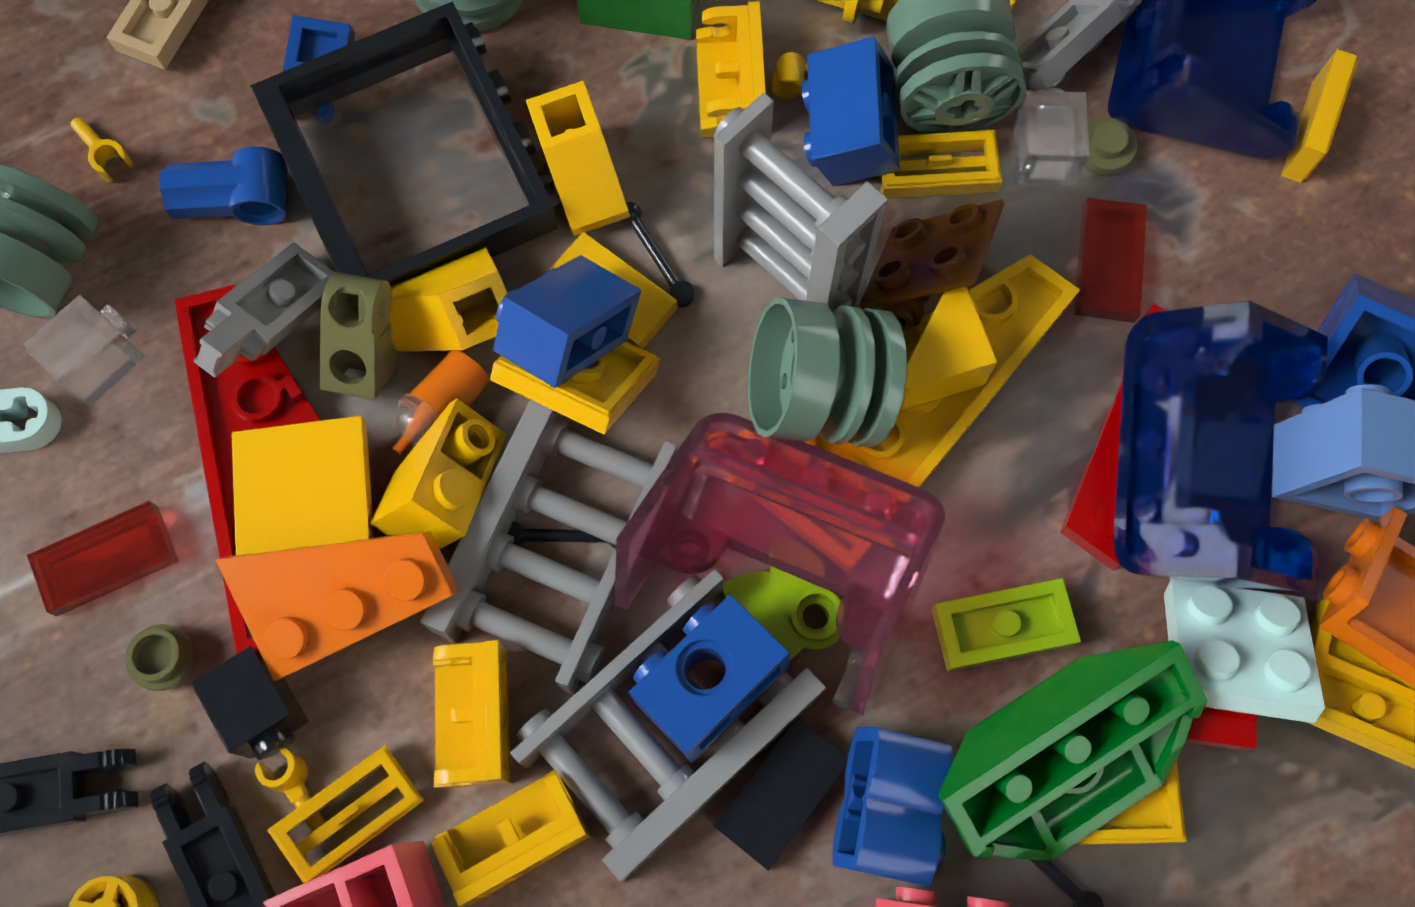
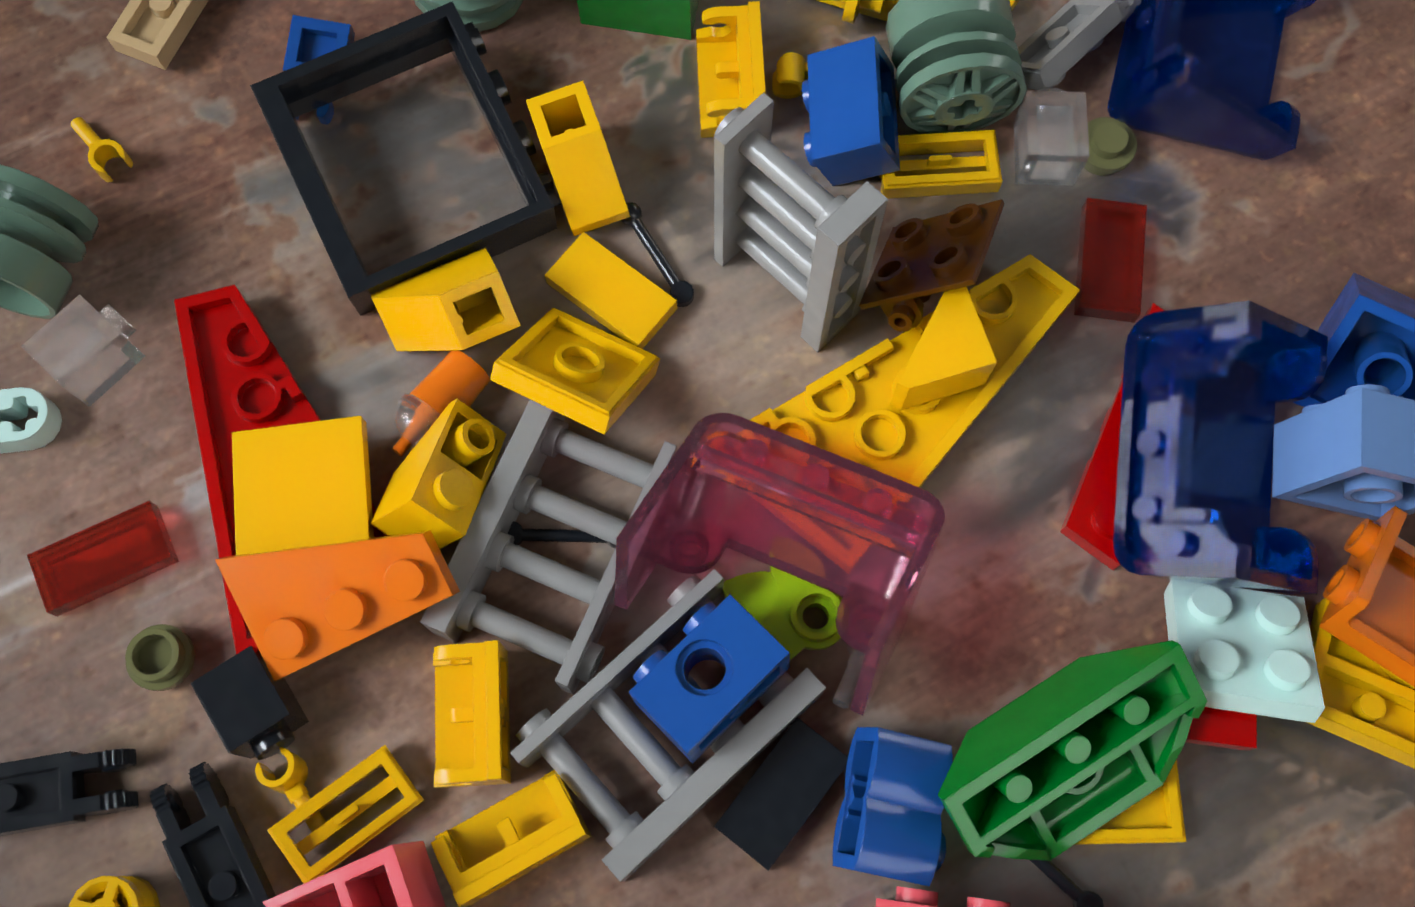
blue piece [159,146,288,225] -> none
light grey hinge [194,242,334,378] -> none
olive leg [320,272,397,400] -> none
blue brick [493,255,641,388] -> none
sand green wheel [748,297,907,448] -> none
lime plate [931,578,1081,672] -> none
yellow tile [1281,49,1358,183] -> none

